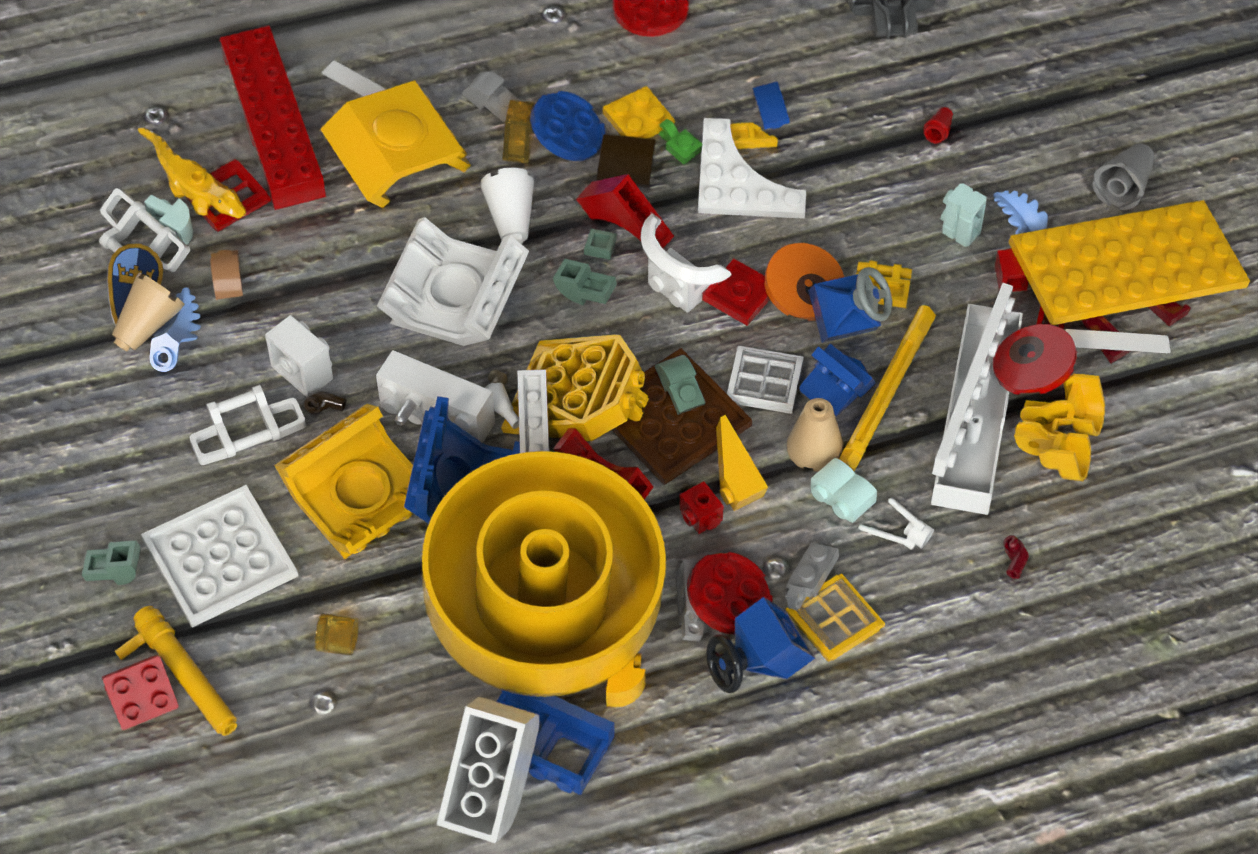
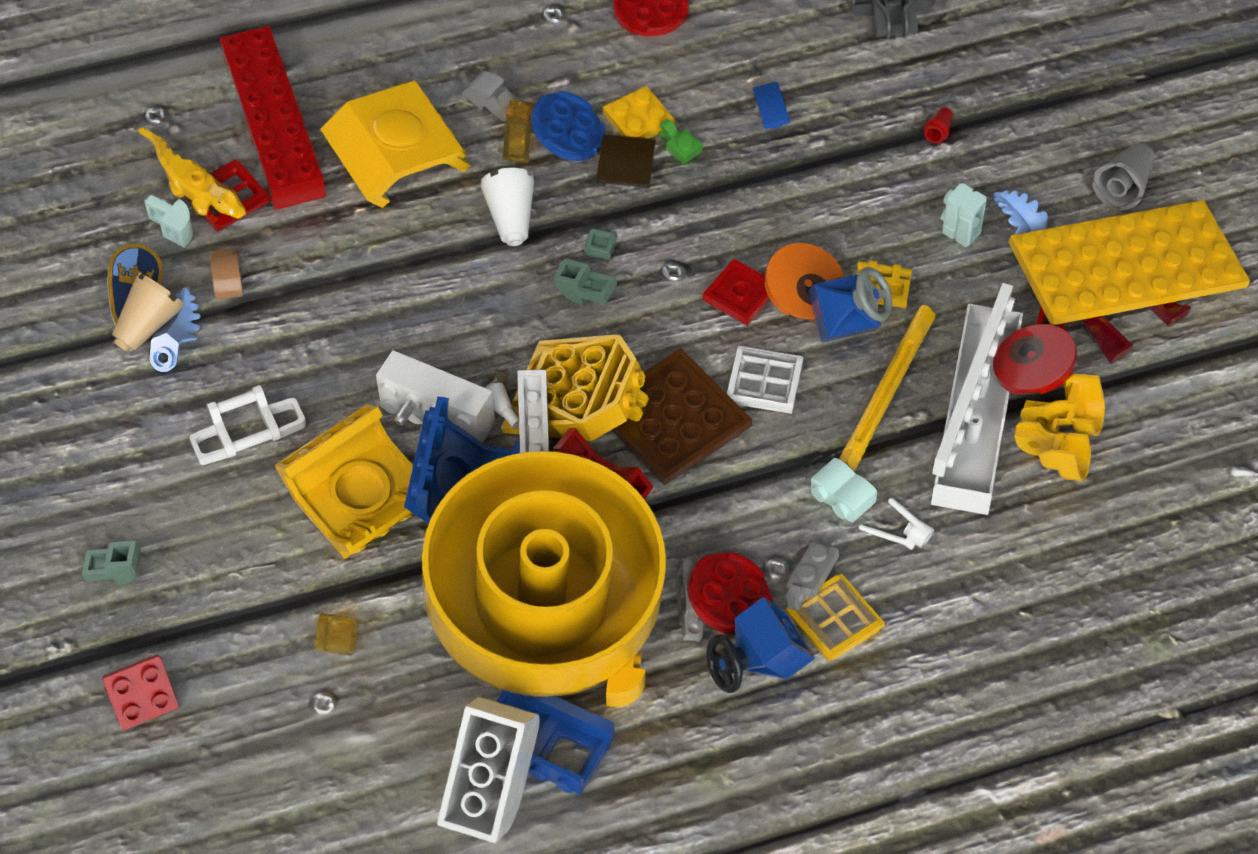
white bar [99,188,190,272] -> none
yellow cylinder [115,605,237,736] -> none
white plate [141,485,298,628] -> none
white brick [265,315,333,398] -> none
dark brown arm [303,391,347,414] -> none
white sticker [322,61,386,97] -> none
white panel [377,217,529,346] -> none
red arch [576,174,674,248] -> none
white piece [641,213,731,313] -> none
sand green brick [654,355,706,415] -> none
red brick [680,481,724,534] -> none
white plate [698,118,806,219] -> none
yellow slope [716,415,768,511] -> none
yellow tile [730,122,778,149] -> none
tan cone [787,398,844,472] -> none
blue piece [800,343,876,417] -> none
red brick [995,248,1028,292] -> none
dark red arm [1003,535,1029,579] -> none
white sticker [1065,329,1171,353] -> none

